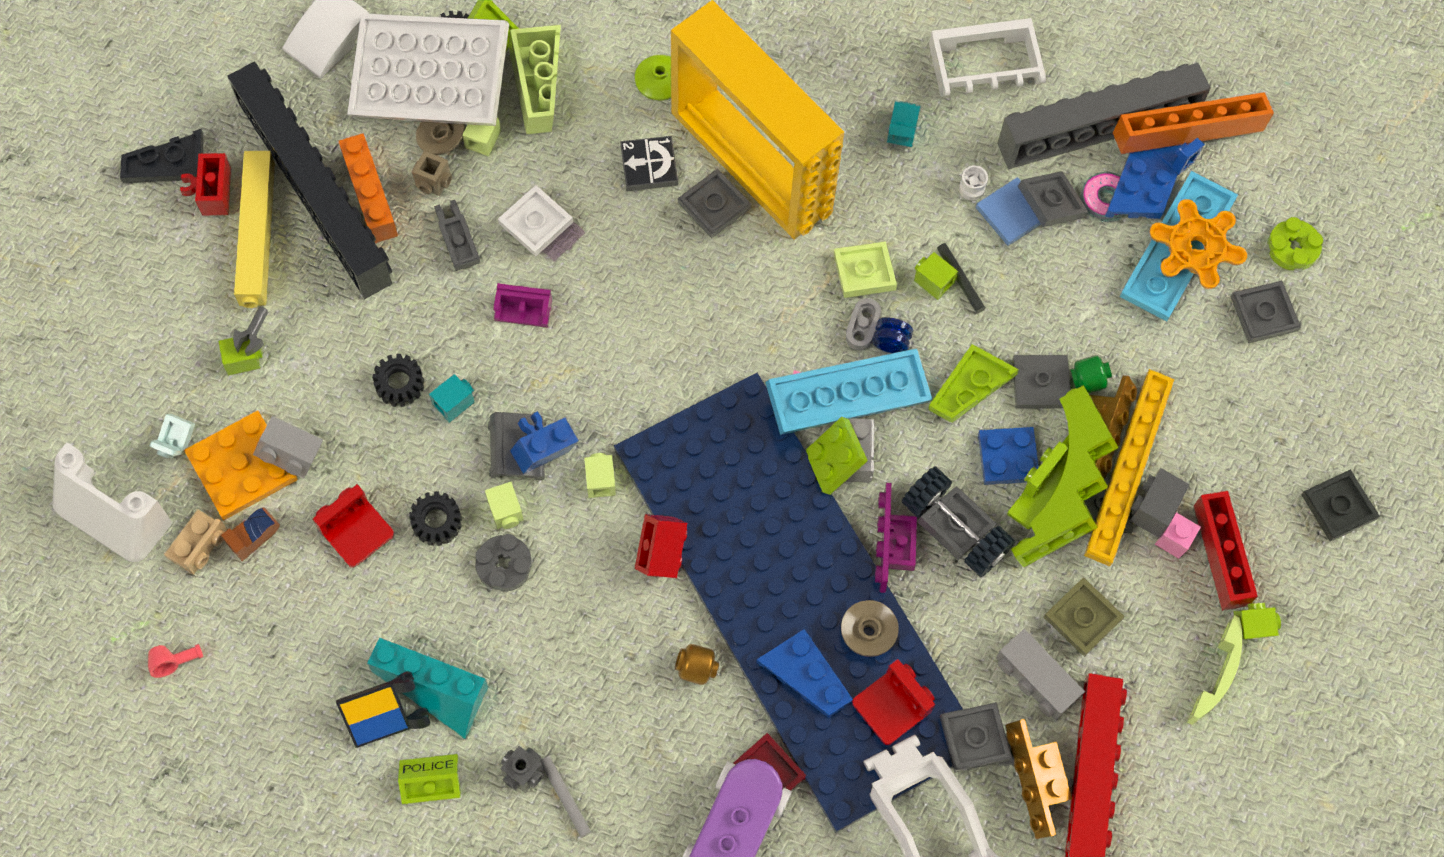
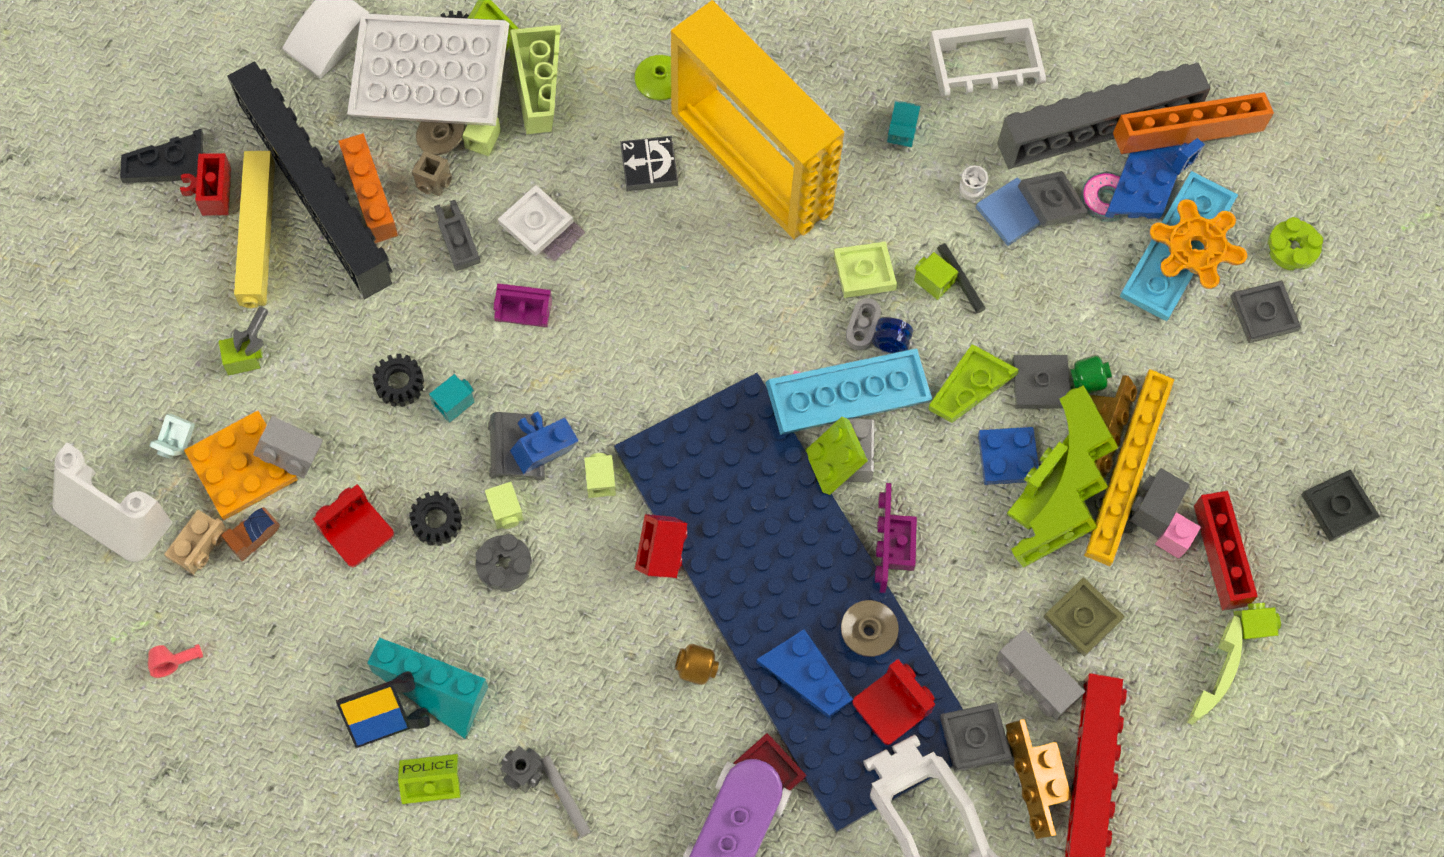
dark grey plate [678,168,752,238] -> none
plate [901,466,1016,578] -> none

